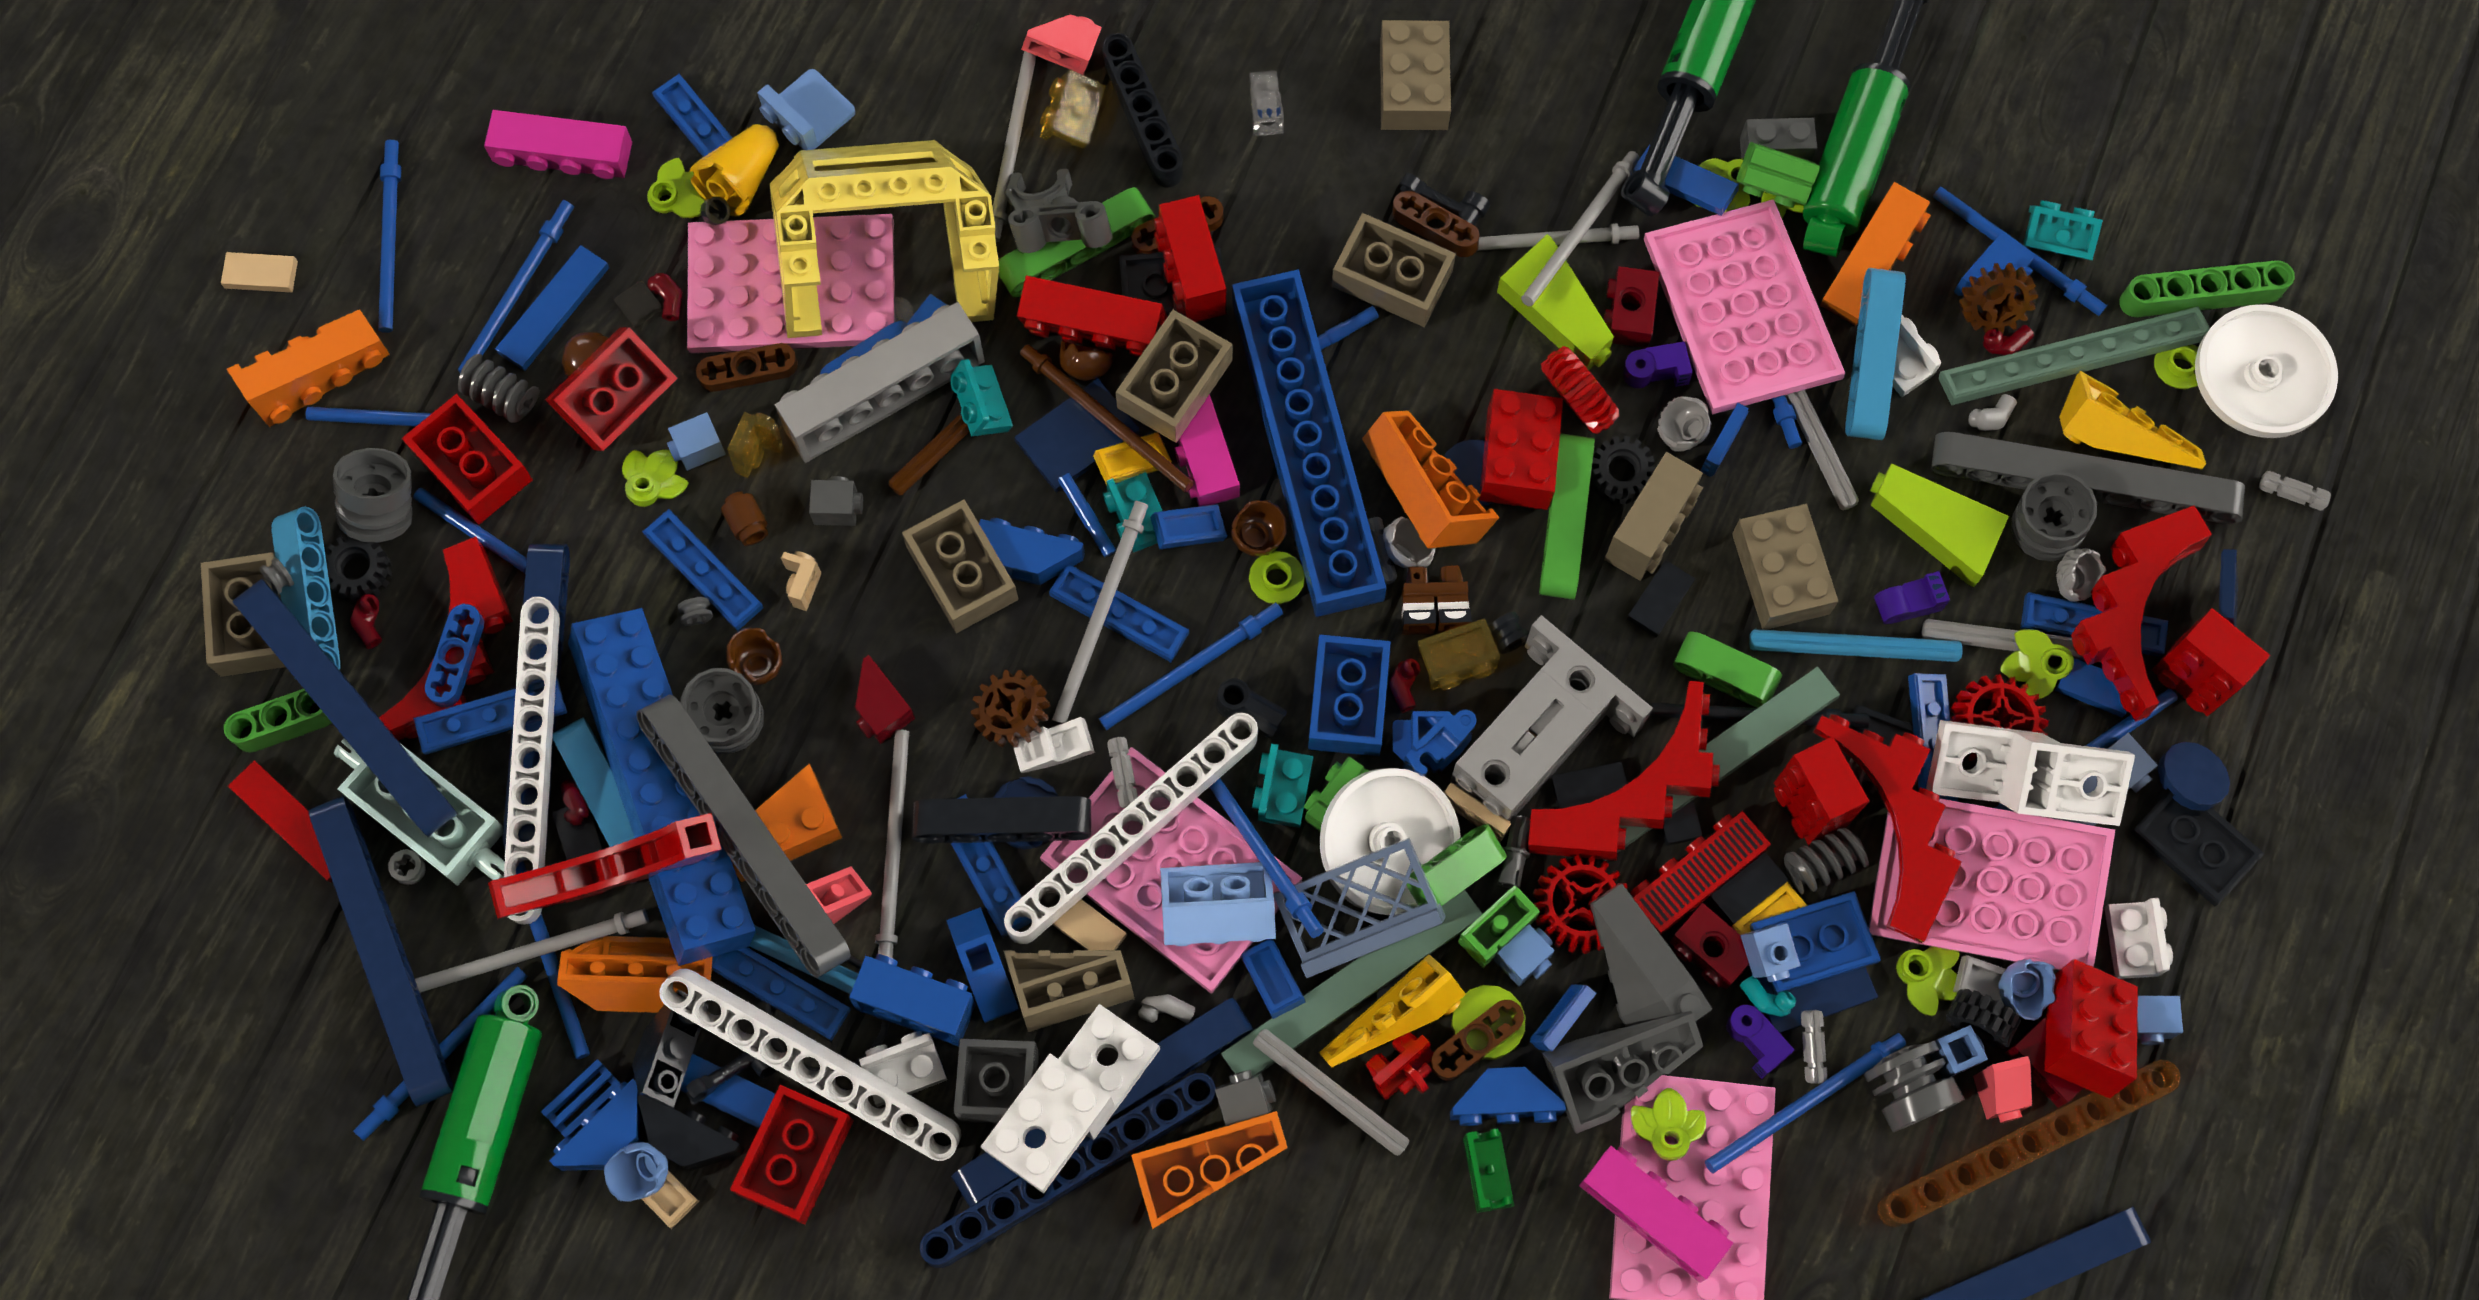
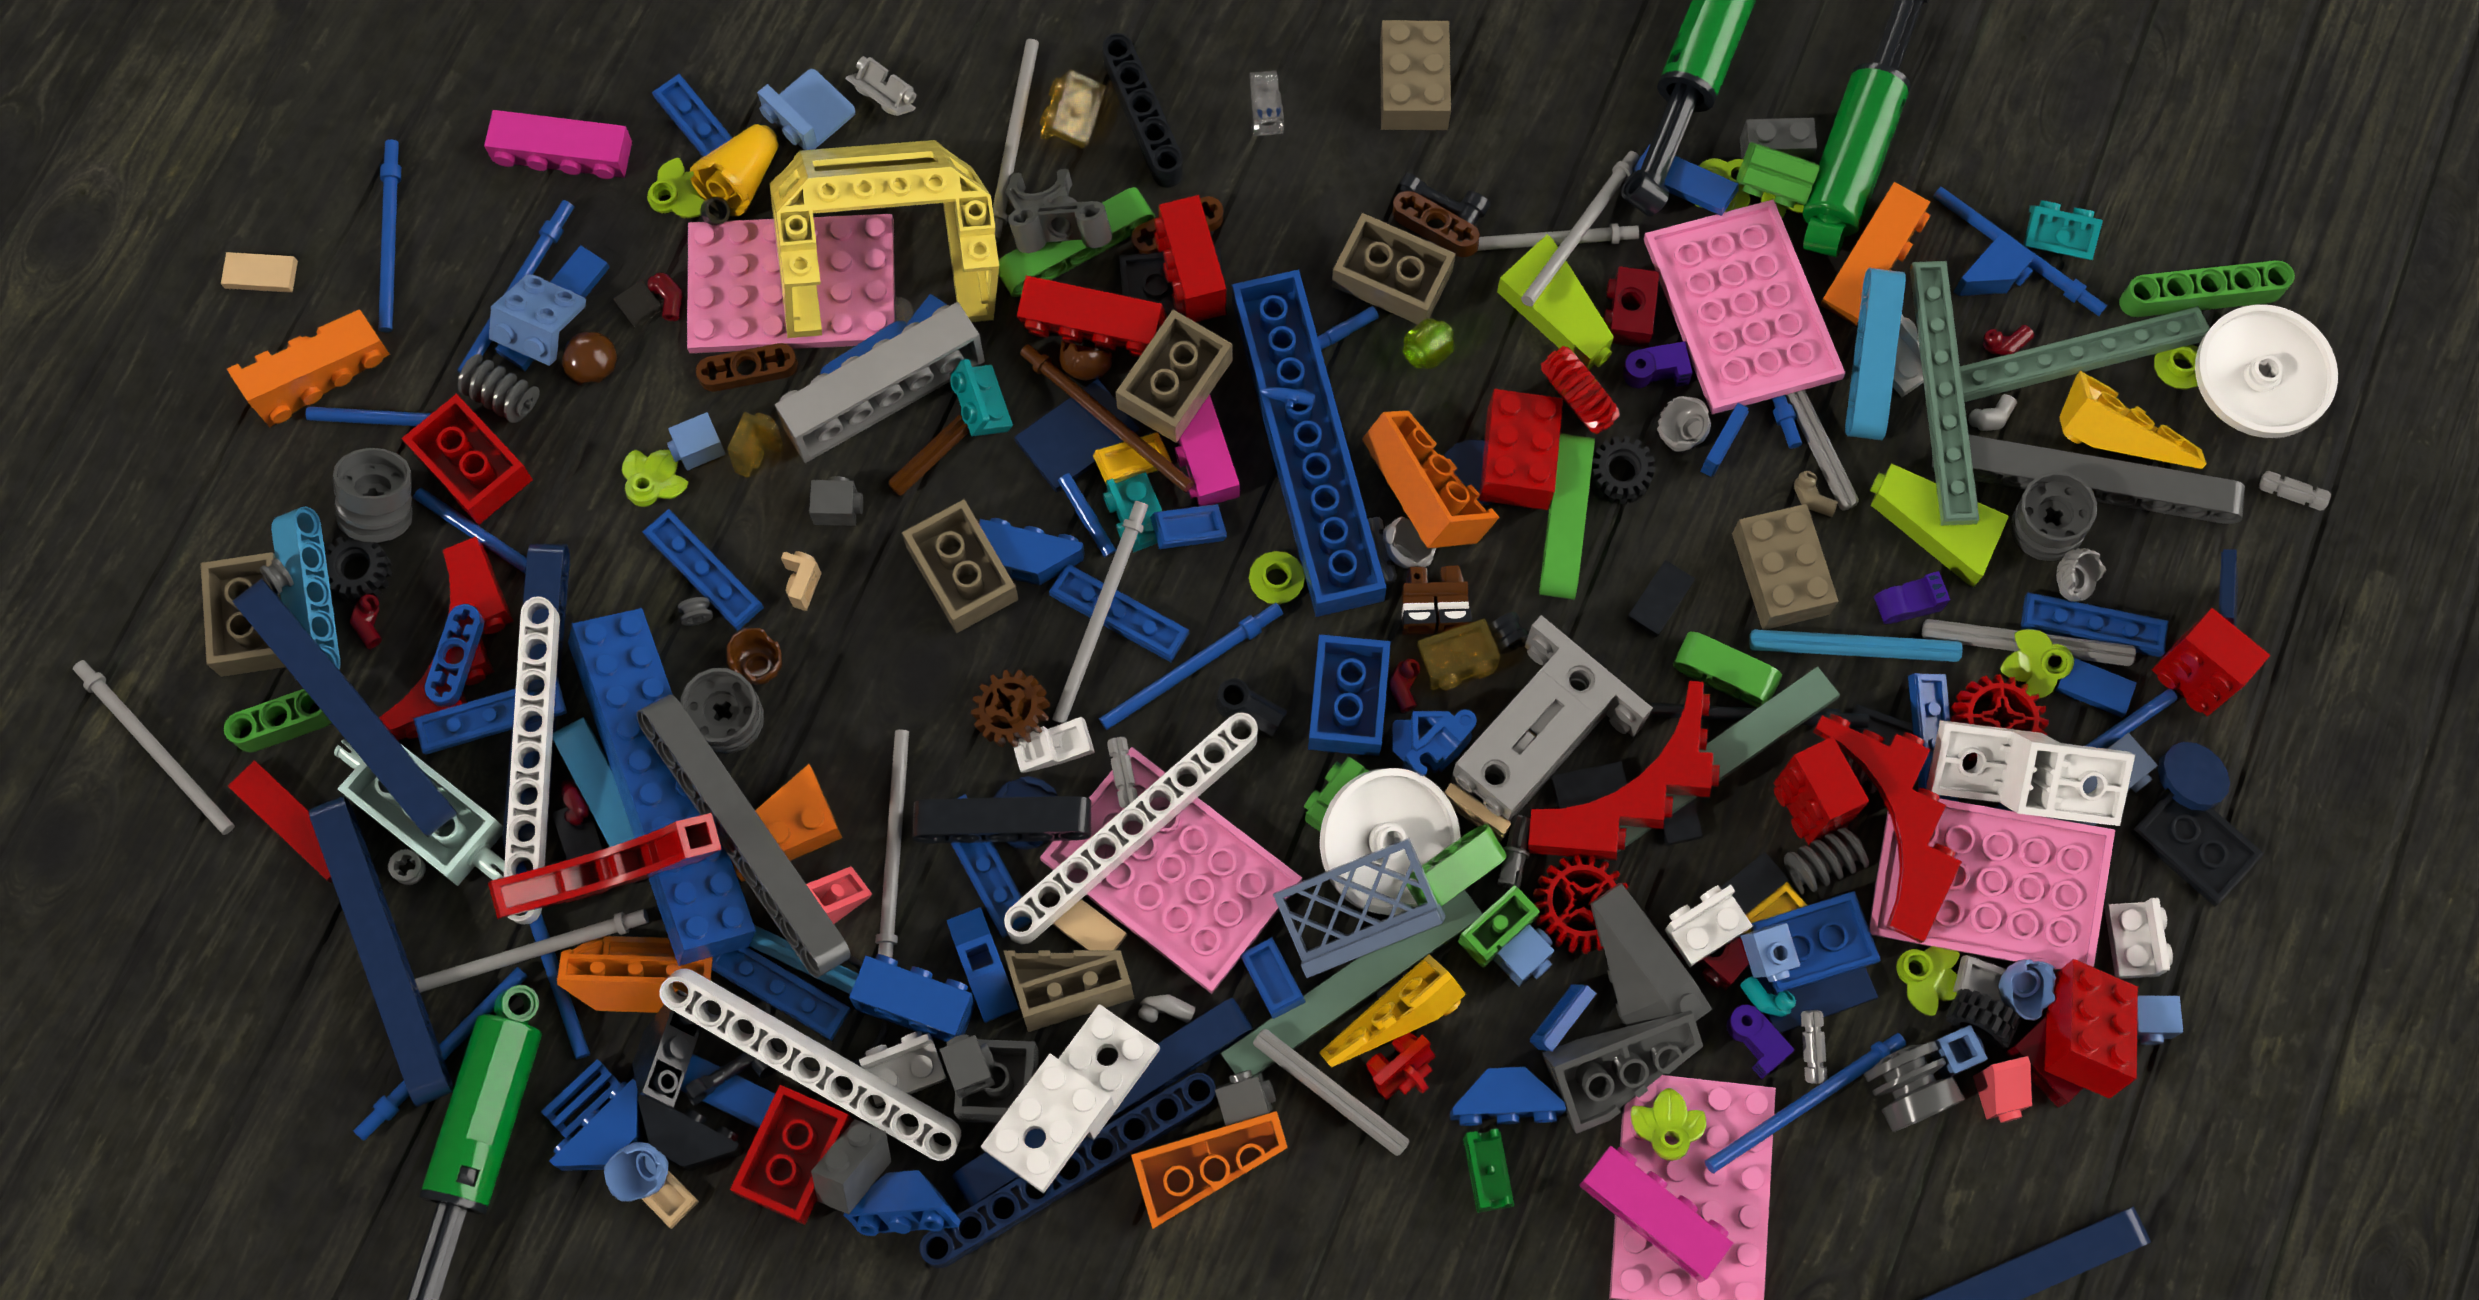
red brick [545,327,678,451] -> none
reddish brown brick [721,491,768,546] -> none
dark red slope [855,655,915,744] -> none
coral slope [1021,14,1102,75] -> none
light blue slope [1160,862,1276,946] -> none
blue bar [1209,778,1324,938] -> none
reddish brown hair [1231,500,1287,557] -> none
teal bracket [1252,743,1314,828] -> none
reddish brown beam [1431,1000,1524,1081] -> none
lime tile [1452,985,1526,1060] -> none
dark tan brick [1604,452,1704,581] -> none
red brick [1630,811,1771,935] -> none
clear orange beam [1877,1060,2181,1228] -> none
reddish brown gear [1959,263,2038,334] -> none
red arch [2071,505,2212,722] -> none
none -> light grey bar [73,660,235,835]
none -> medium blue bracket [489,275,586,366]
none -> dark grey brick [811,1119,891,1214]
none -> blue slope [844,1170,961,1236]
none -> light grey hinge [845,56,916,116]
none -> dark grey brick [940,1034,995,1099]
none -> blue helmet [1261,387,1315,409]
none -> clear neon green head [1403,318,1454,369]
none -> white bracket [1665,885,1753,967]
none -> dark tan arm [1794,471,1838,517]
none -> sand green tile [1910,261,1979,526]

